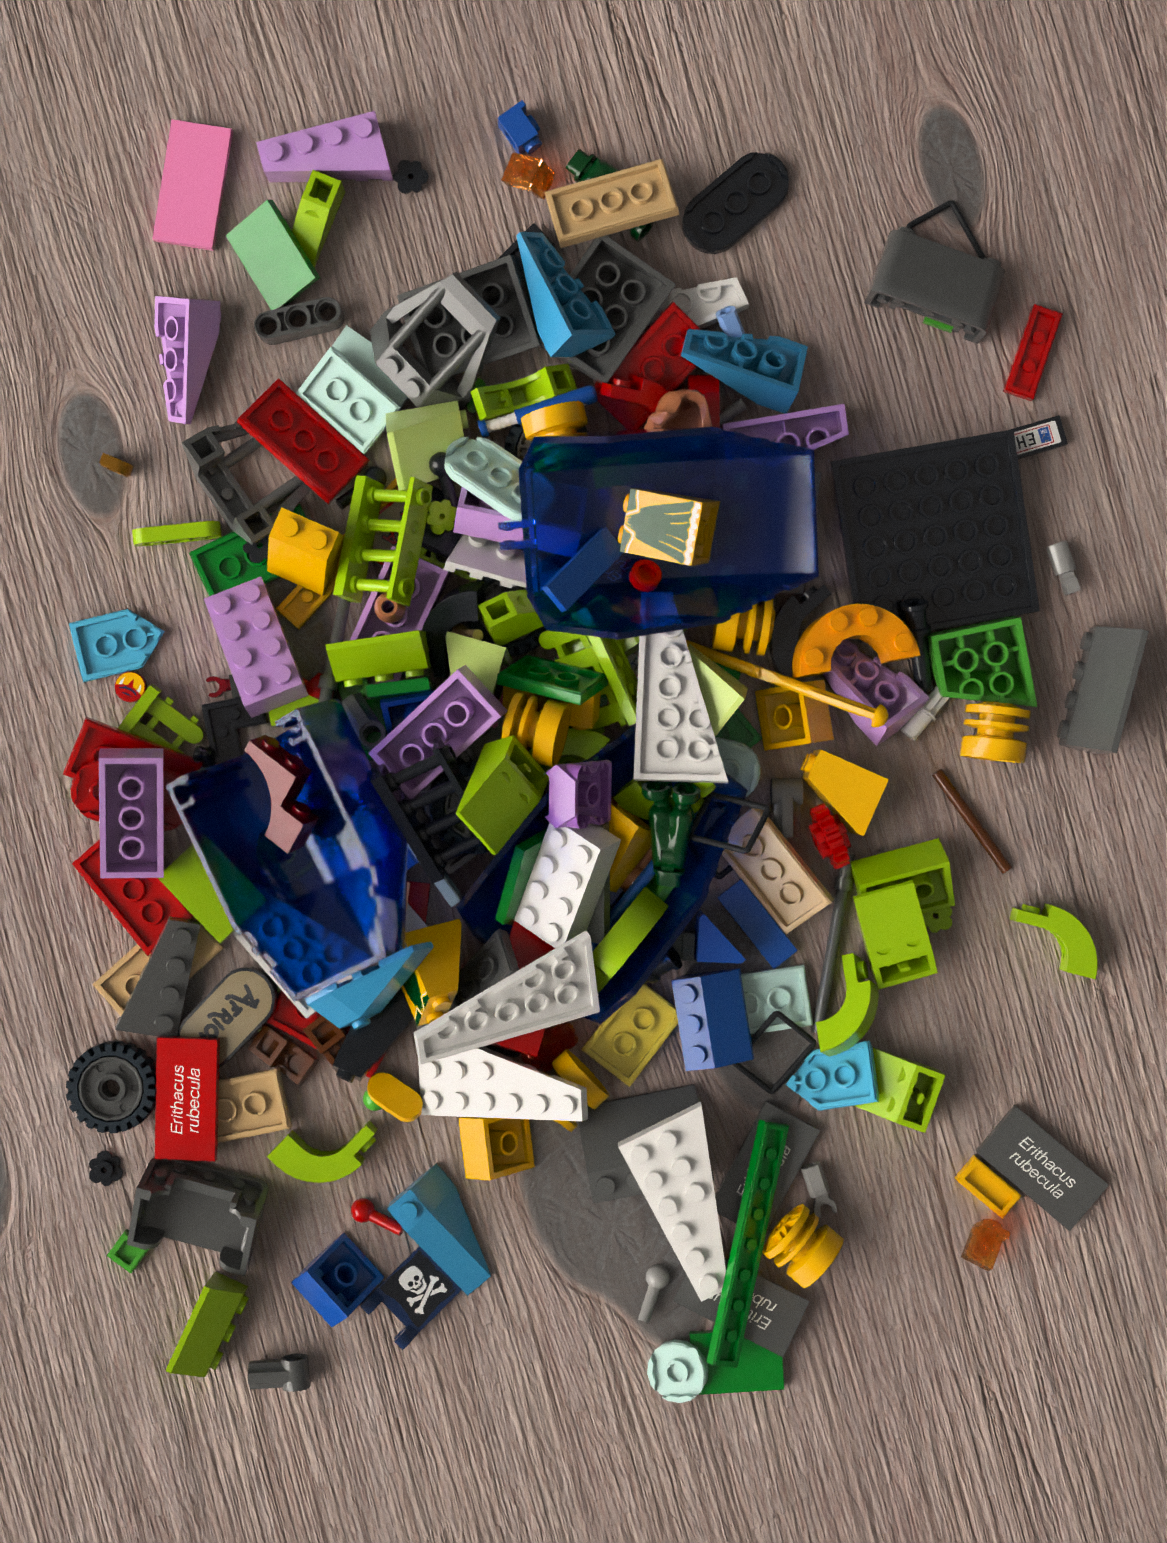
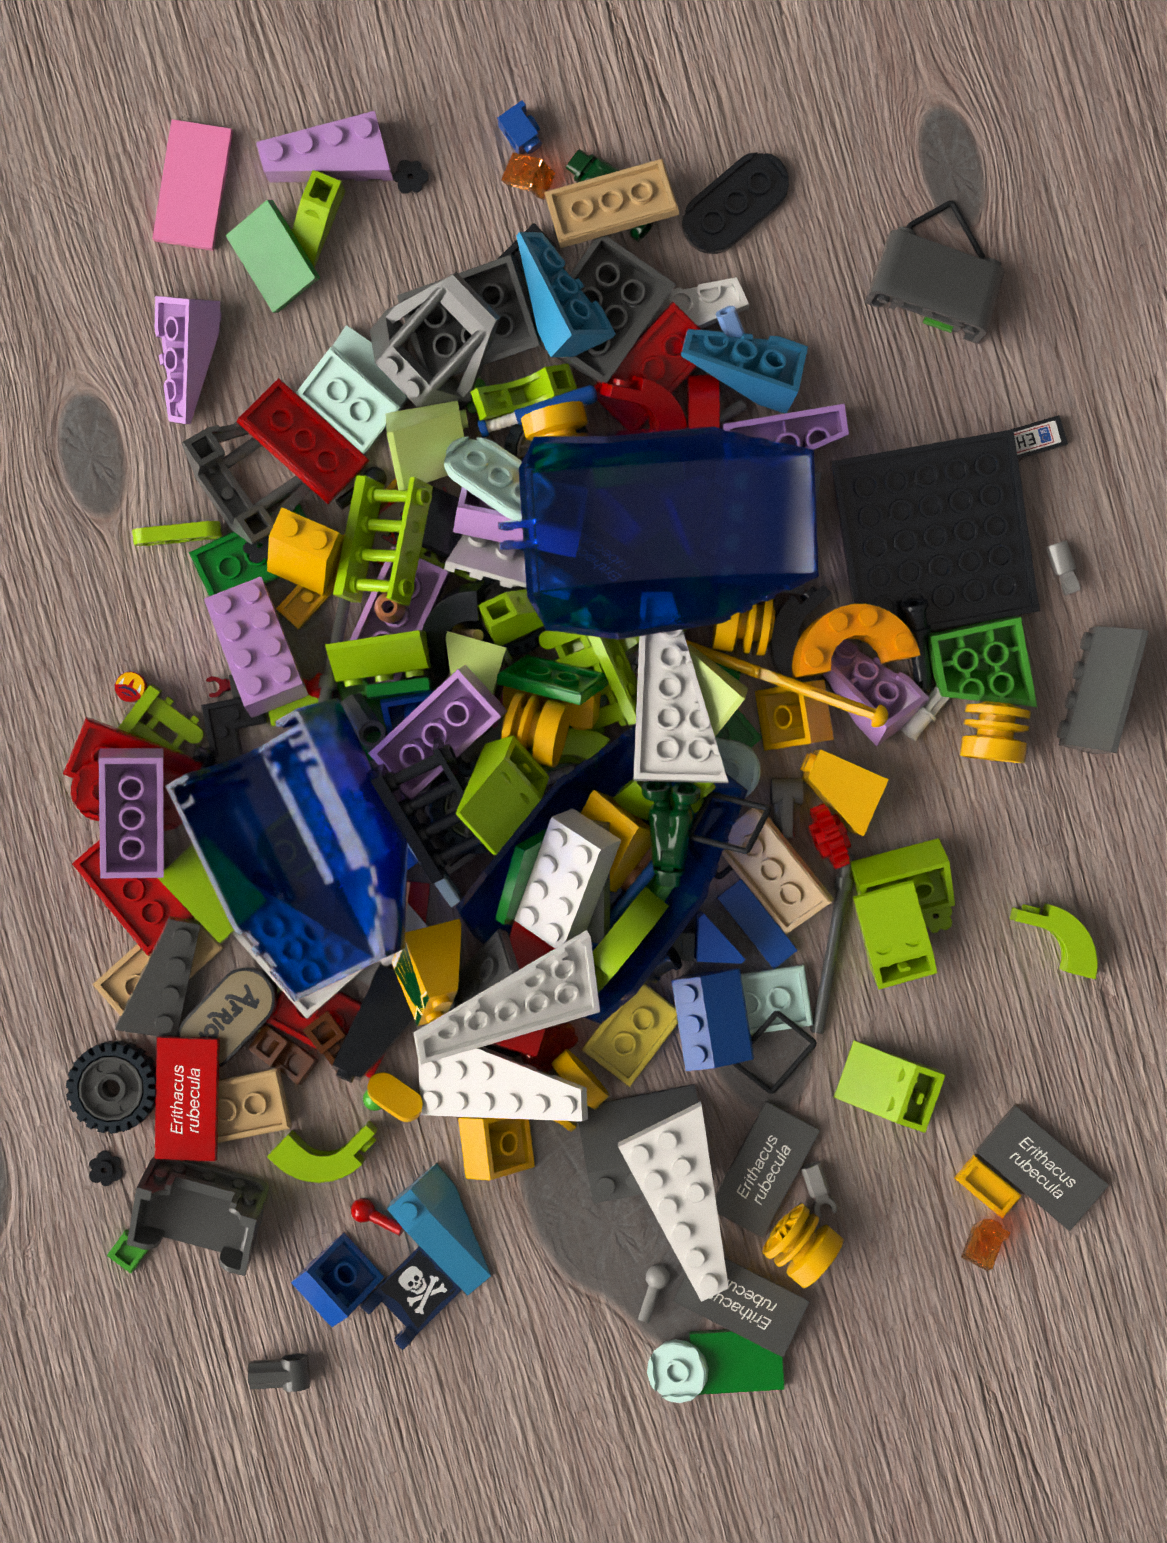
medium azure tile [69,609,165,682] -> none
pearl gold tile [99,453,134,477] -> none
lime slope [165,1271,249,1377] -> none
arch [244,735,319,854] -> none
dark grey beam [254,297,344,345] -> none
dark azure wedge [305,941,434,1030] -> none
lime plant [426,499,457,535] -> none
black bar [429,452,458,508] -> none
blue tile [542,527,624,612] -> none
medium lavender slope [545,760,612,829] -> none
slope [618,488,720,566] -> none
red tile [629,559,662,592] -> none
nougat hair [644,389,714,449] -> none
green tile [707,1119,789,1368] -> none
medium azure tile [786,1041,879,1111] -> none
lime arch [816,953,879,1057] -> none
reddish brown bar [932,768,1012,874] -> none
red tile [1003,304,1063,401] -> none

